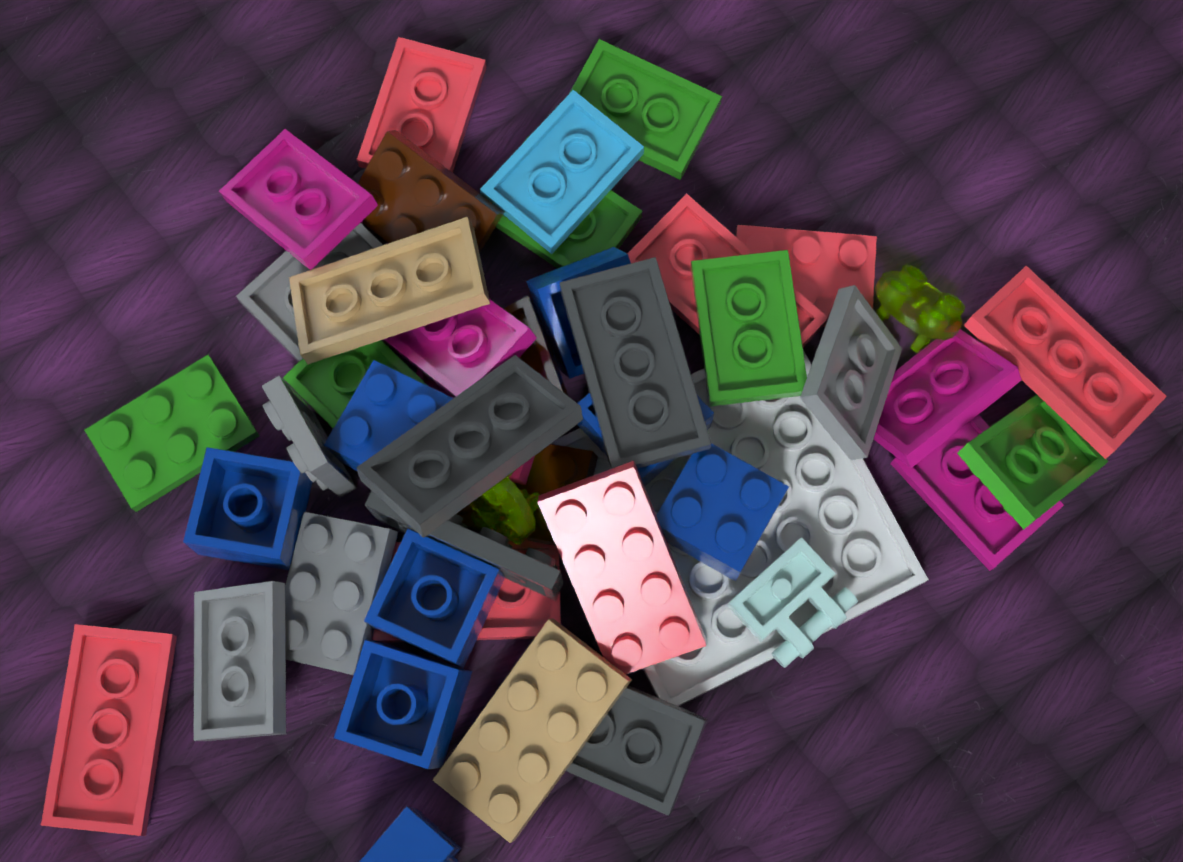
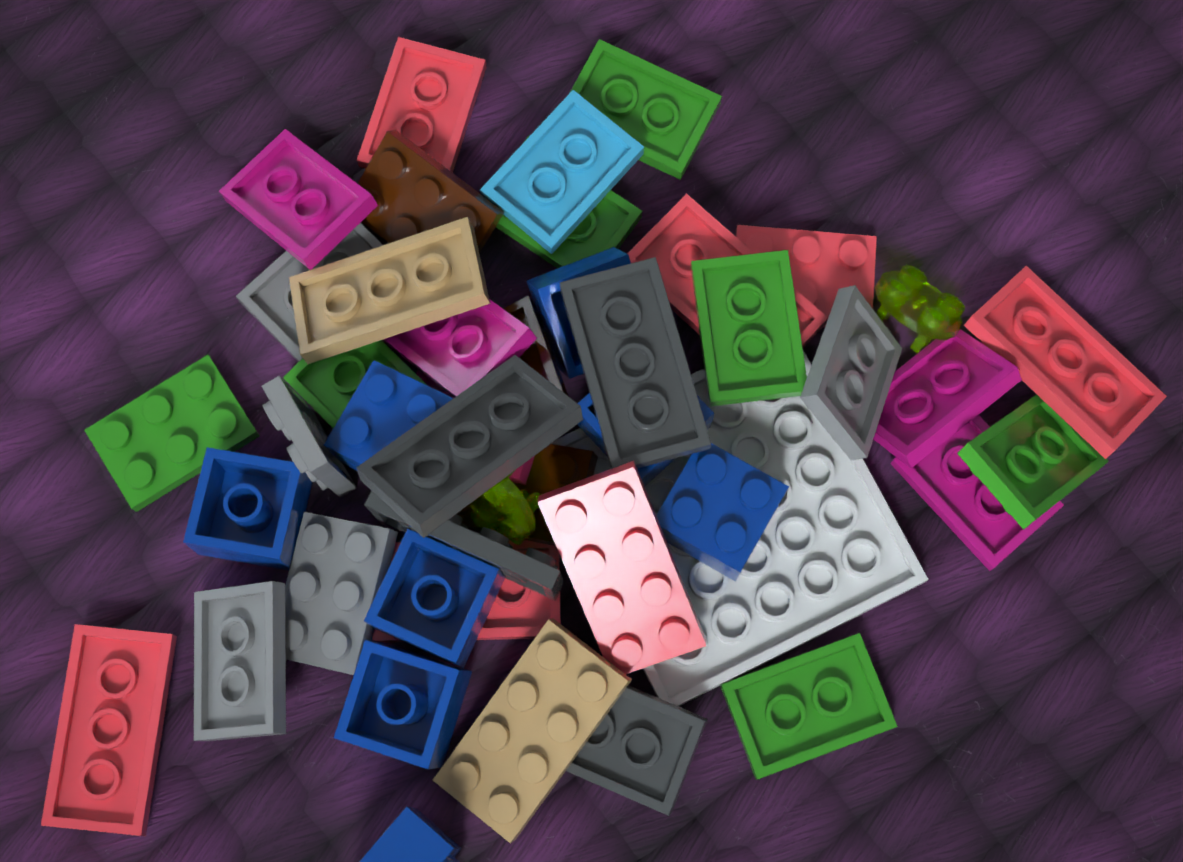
light aqua plate [727,537,858,668] -> none
none -> bright green plate [720,633,898,780]

